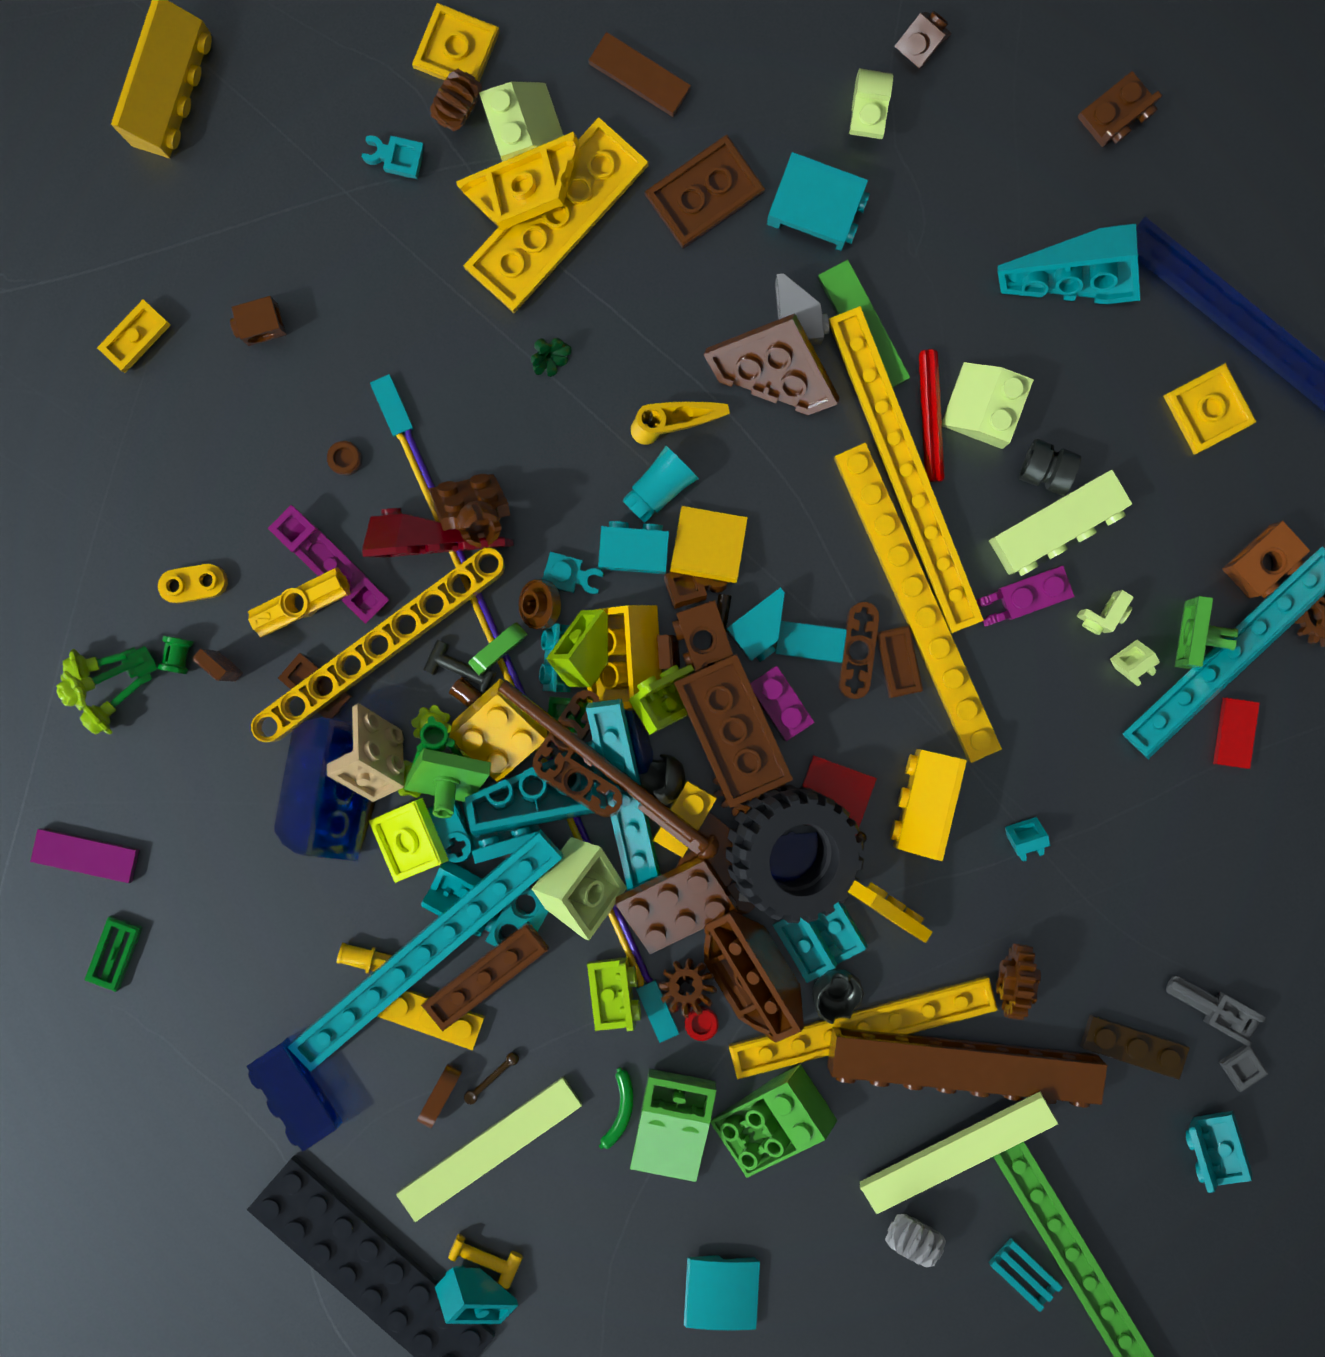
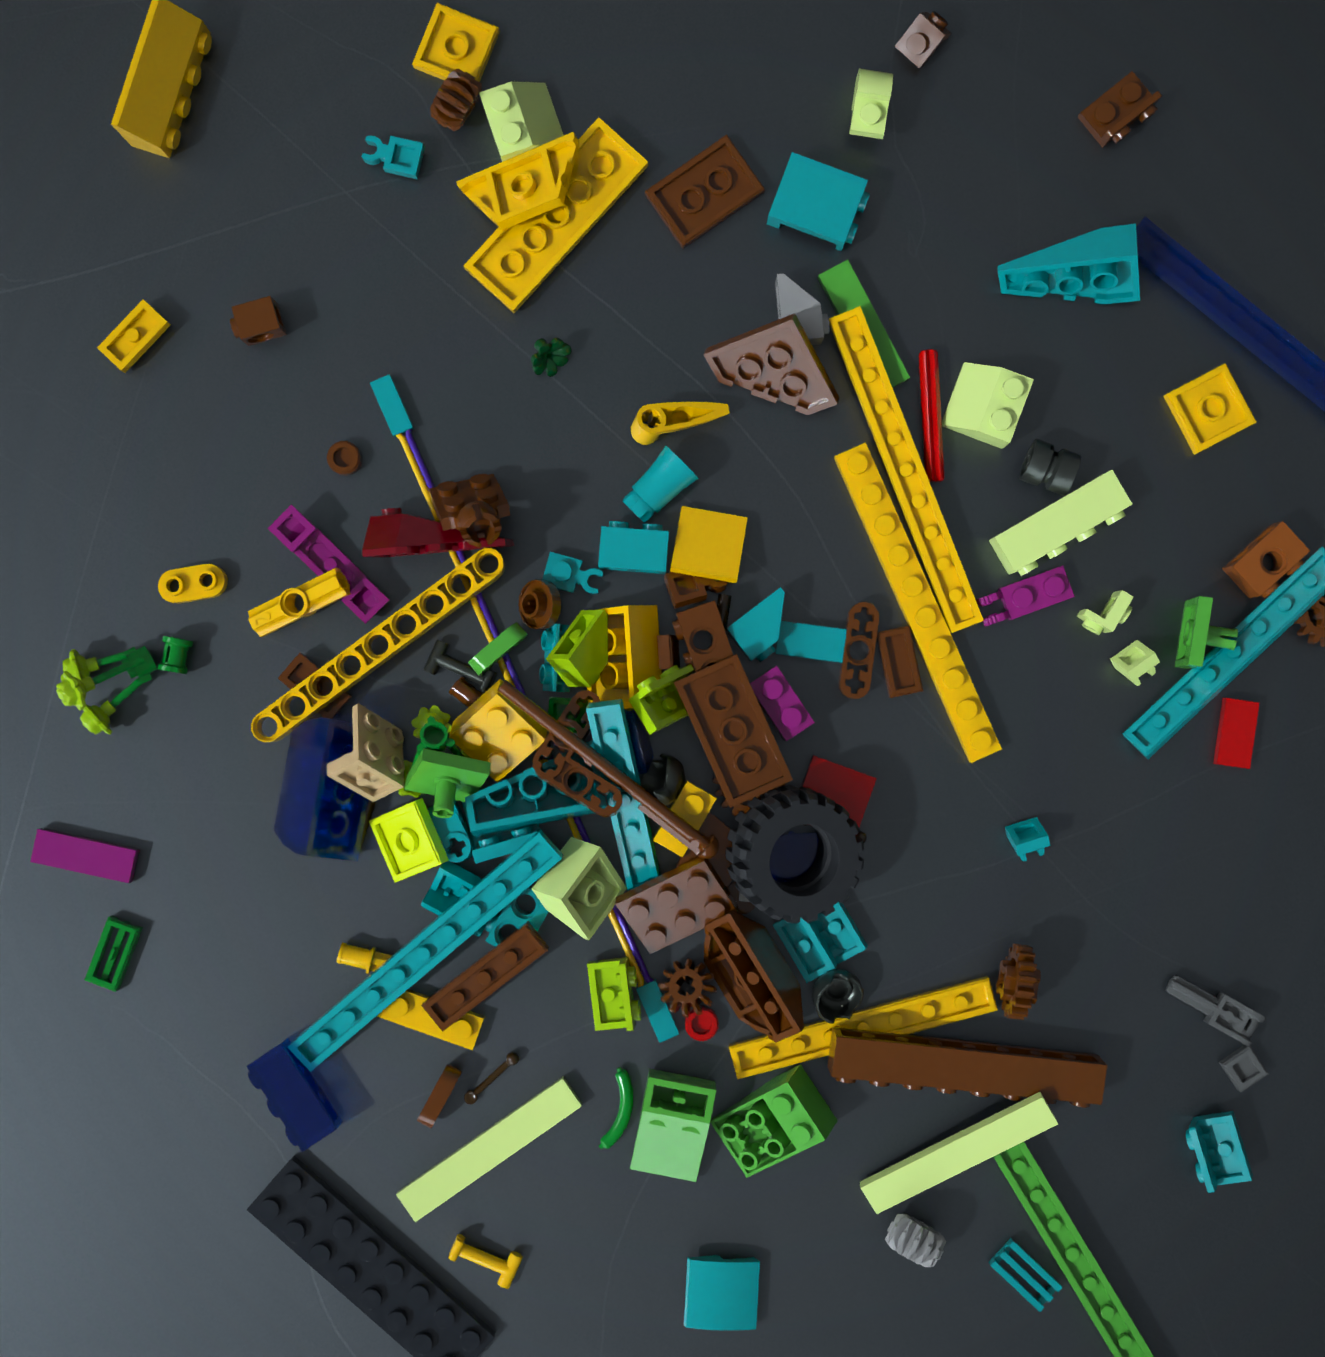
reddish brown tile [193,649,243,682] -> none
teal slope [435,1266,519,1324] -> none
reddish brown tile [589,32,691,117] -> none
yellow plate [848,881,932,943] -> none
yellow slope [890,749,967,862] -> none
dark brown plate [1080,1014,1190,1080] -> none

